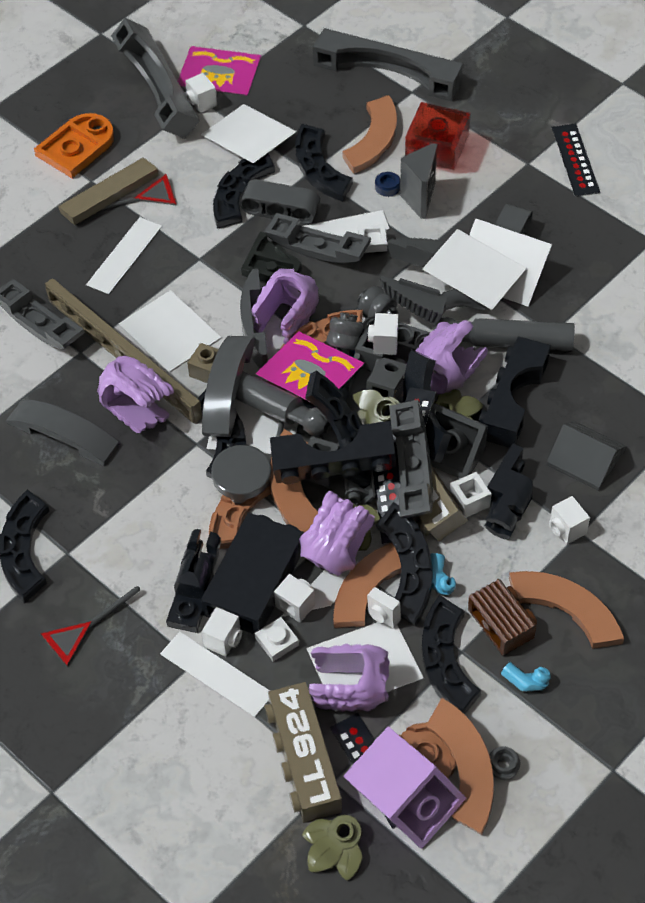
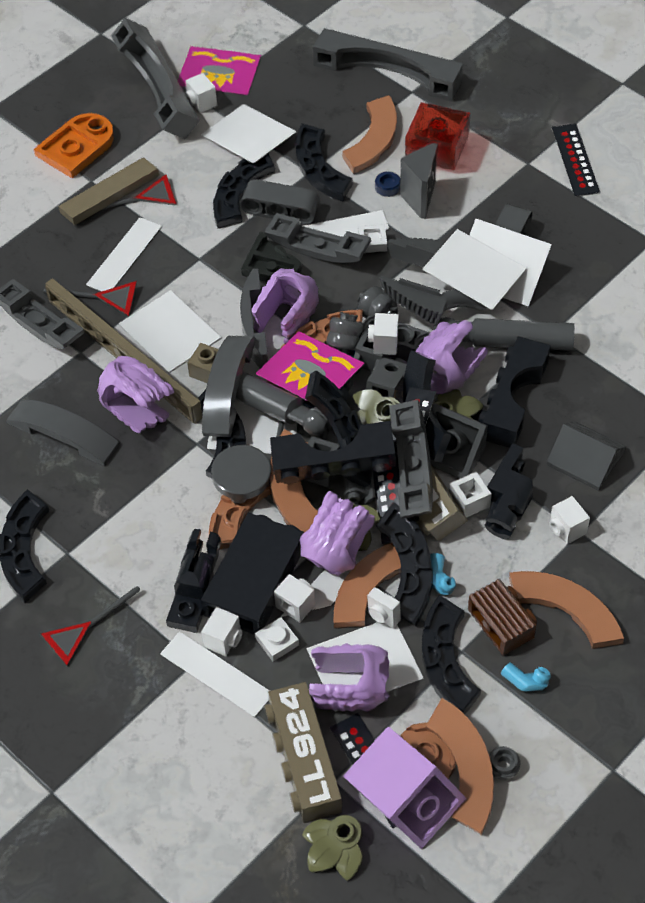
none -> piece [43,281,137,317]

